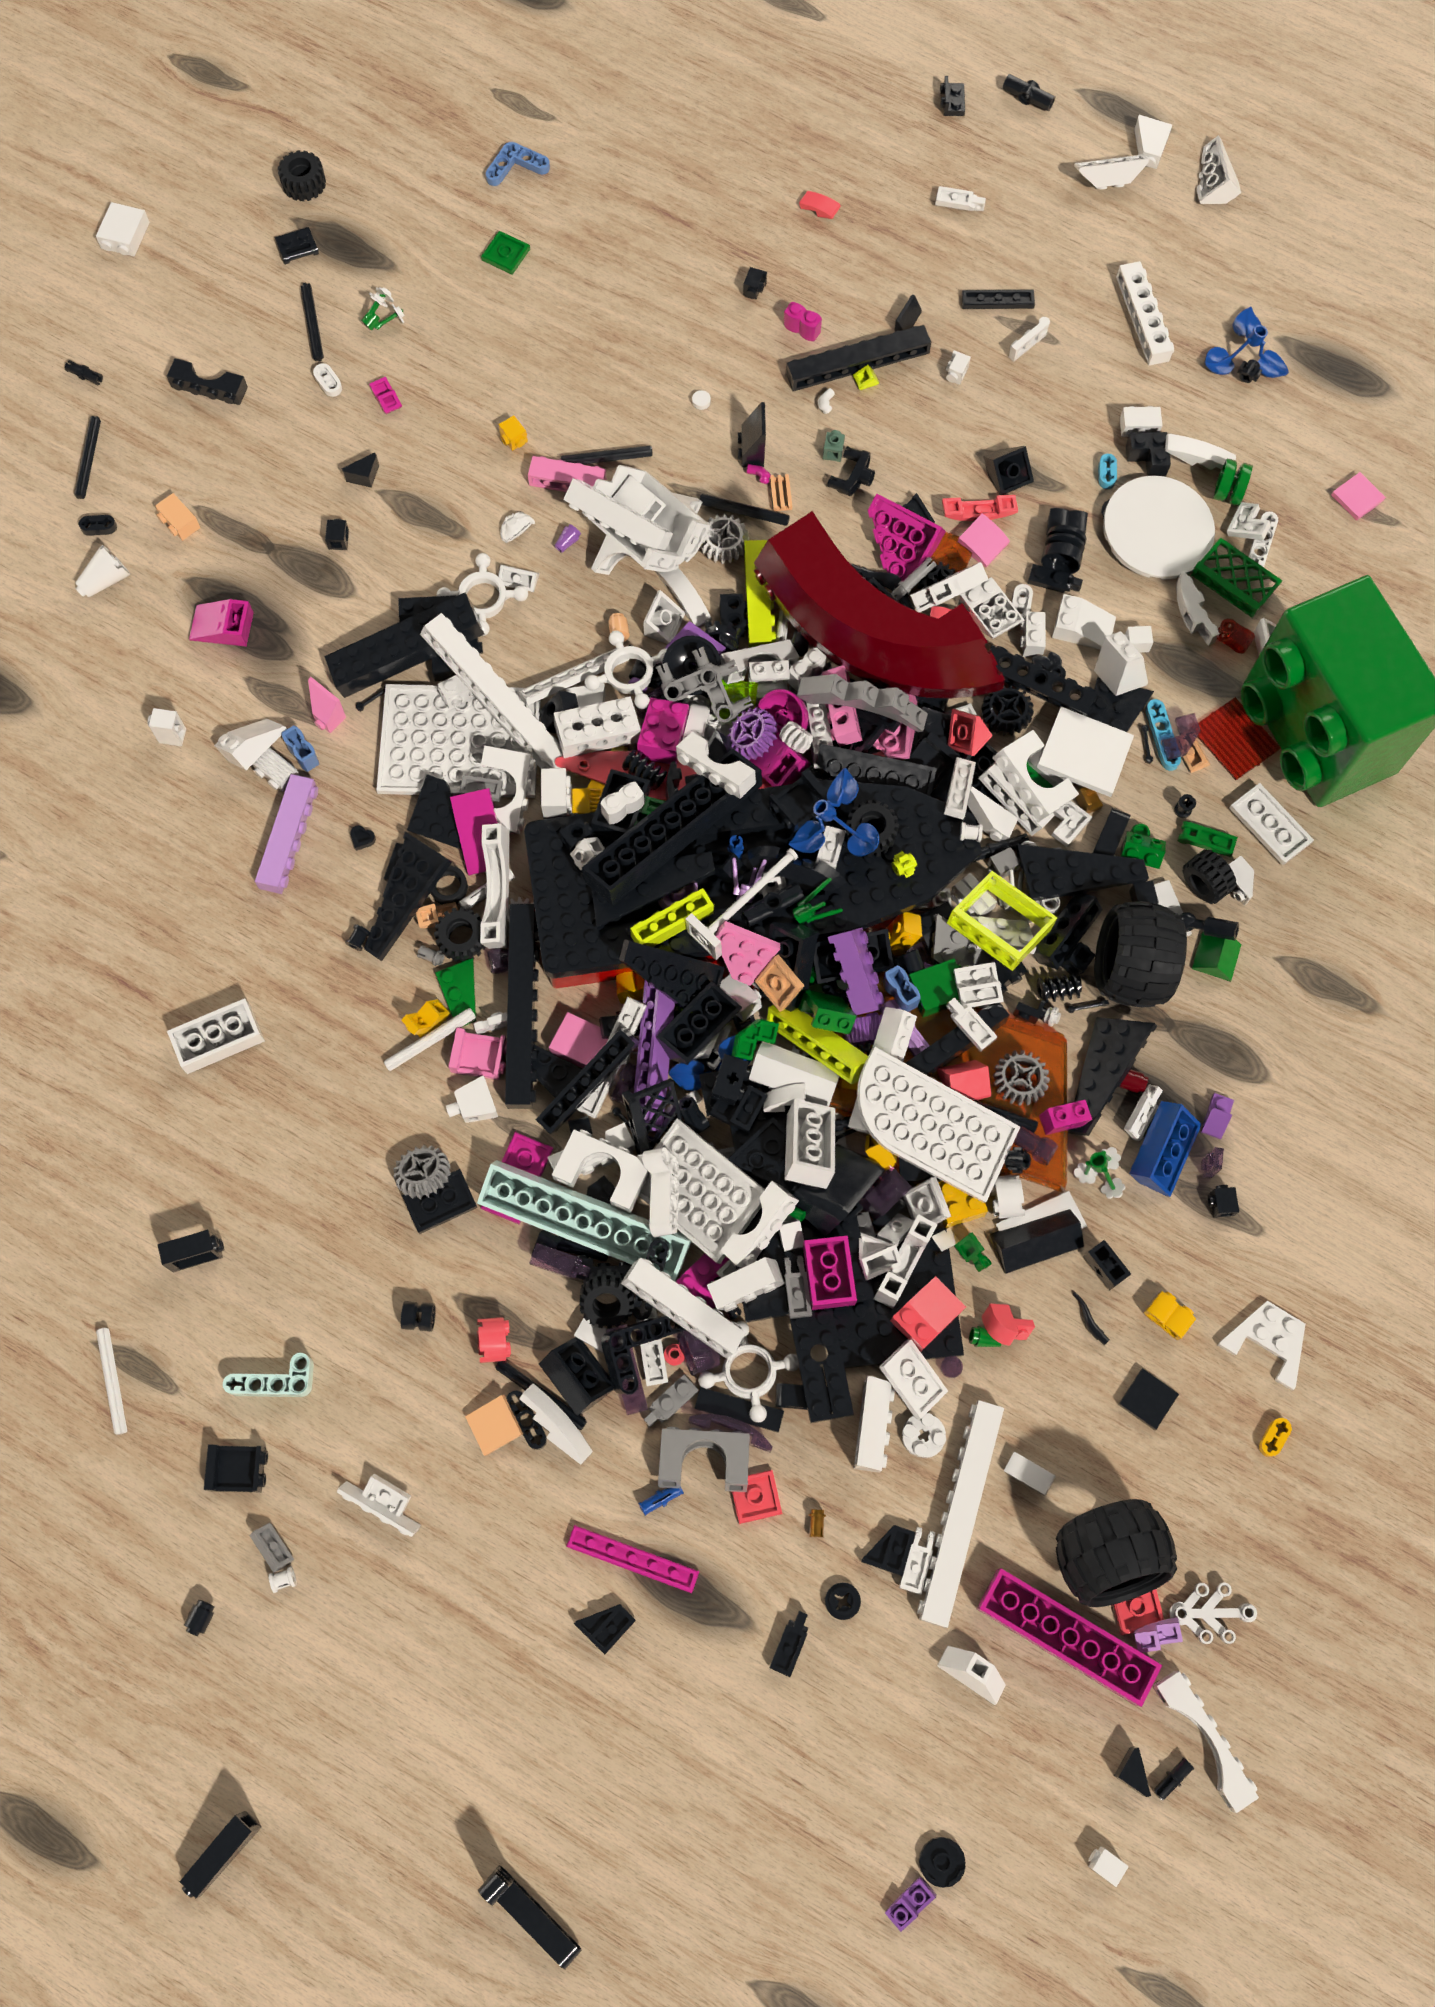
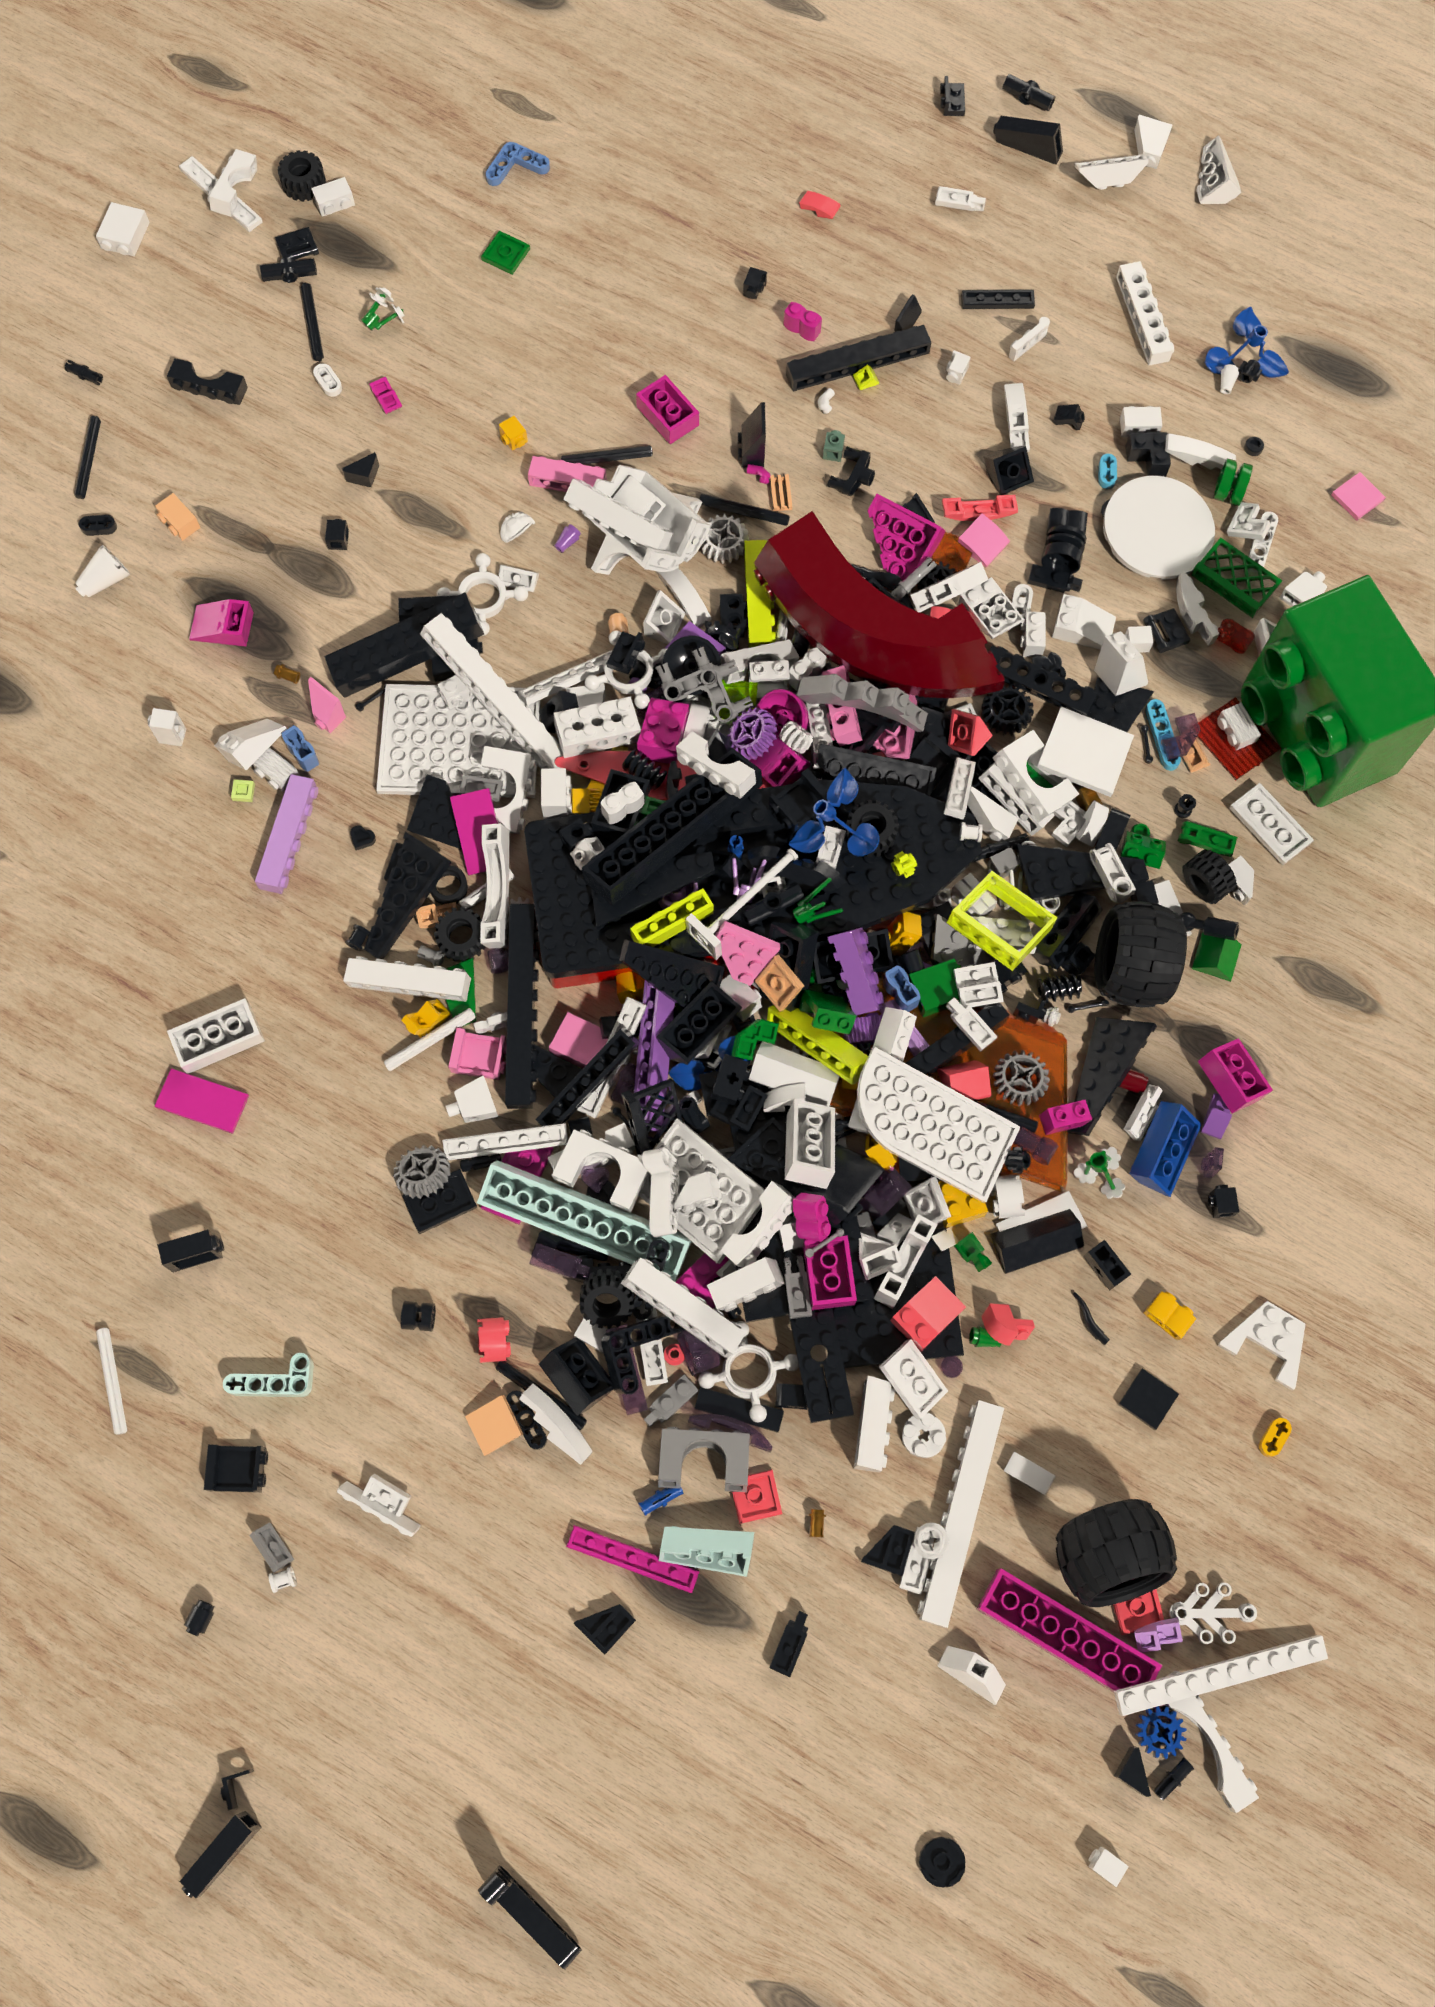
white tile [692,390,711,410] -> none
black gear [825,1583,861,1620] -> none
medium lavender slope [885,1876,936,1932] -> none
none -> dark pink tile [154,1069,249,1134]
none -> white tile [179,156,263,232]
none -> white arch [208,149,258,217]
none -> black bracket [221,1768,254,1811]
none -> yellowish green plate [231,780,255,802]
none -> black piece [260,257,317,283]
none -> pearl gold pin [274,664,301,684]
none -> white brick [311,177,355,217]
none -> white brick [343,956,471,1002]
none -> white tile [442,1123,568,1160]
none -> black axle [460,1154,502,1172]
none -> tile [581,1167,610,1193]
none -> black bracket [606,632,645,675]
none -> dark pink brick [636,375,699,444]
none -> light aqua wedge [659,1526,755,1577]
none -> white slope [674,1171,722,1213]
none -> dark pink brick [793,1192,831,1242]
none -> light grey hinge [805,1228,844,1258]
none -> white gear [914,1523,950,1560]
none -> black slope [993,116,1063,164]
none -> white slope [1004,383,1030,452]
none -> black bracket [1053,404,1085,430]
none -> white slope [1076,801,1109,847]
none -> white piece [1090,843,1136,903]
none -> white plate [1114,1635,1328,1716]
none -> blue gear [1135,1706,1187,1759]
none -> black plate [1143,608,1191,653]
none -> dark pink brick [1198,1038,1273,1114]
none -> white brick [1217,703,1261,750]
none -> white cone [1220,364,1239,394]
none -> black tile [1244,437,1264,456]
none -> white torso [1279,571,1327,607]

